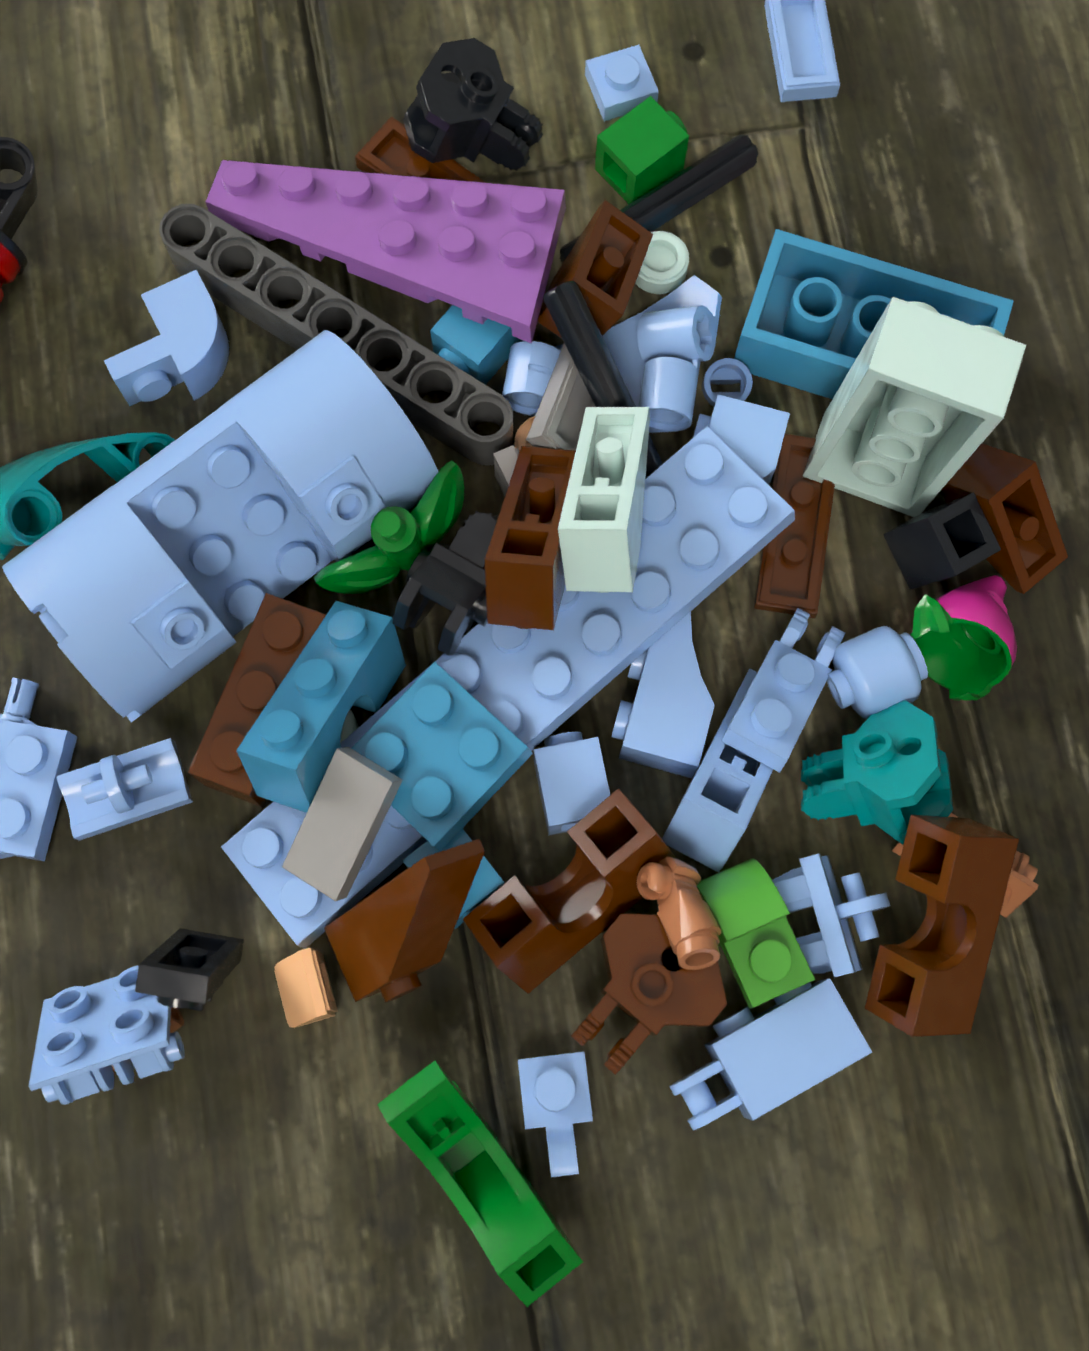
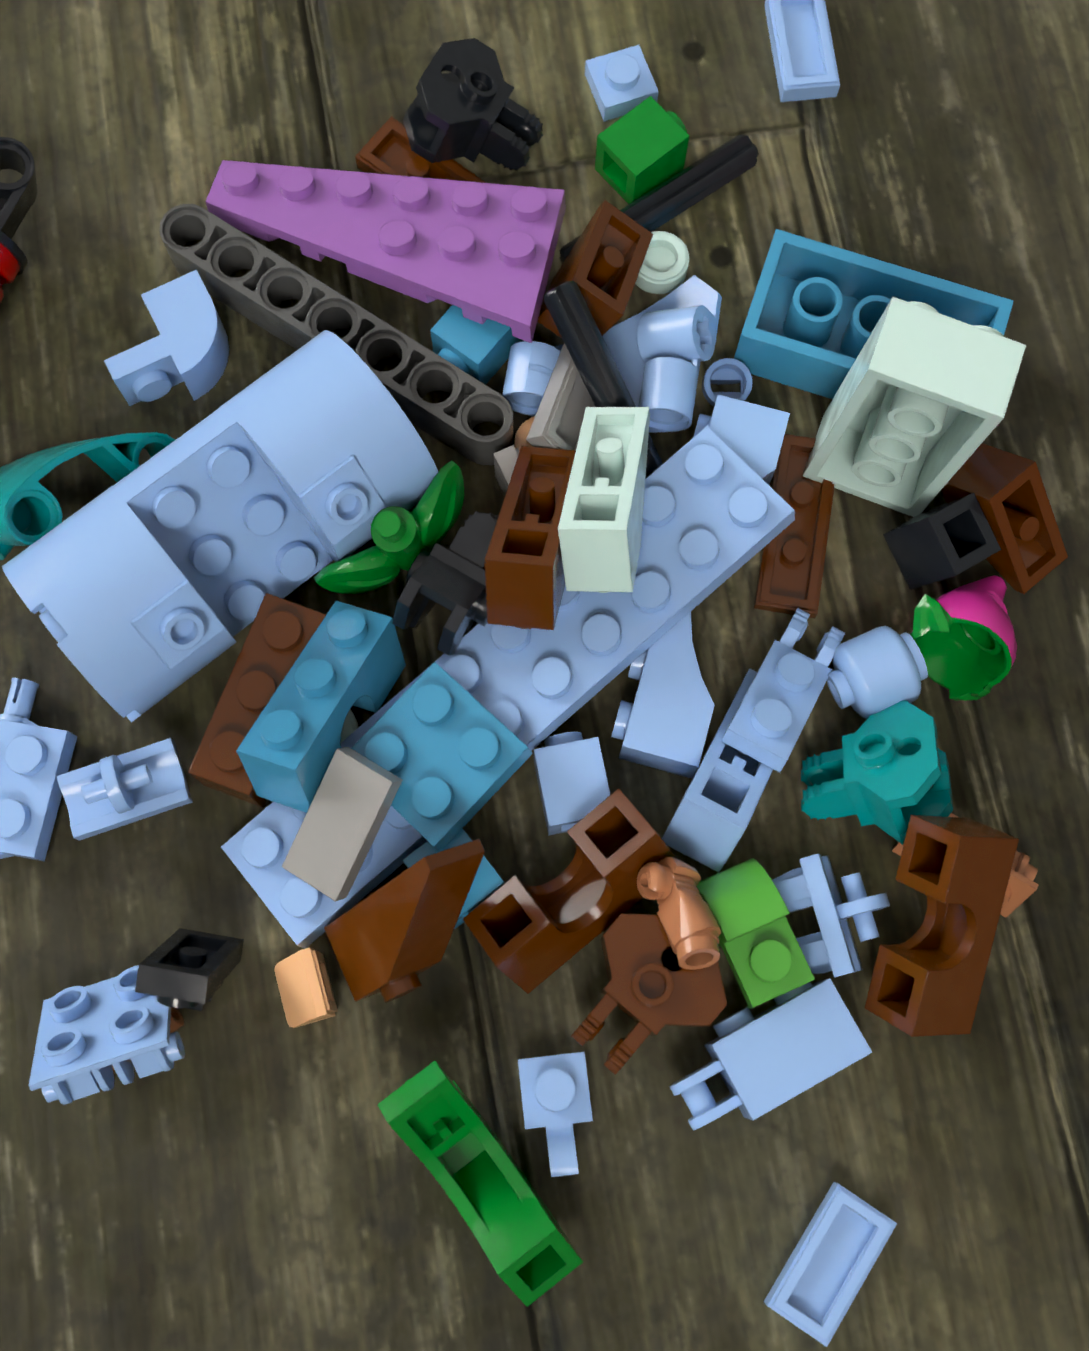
none -> light blue tile [764,1182,897,1347]

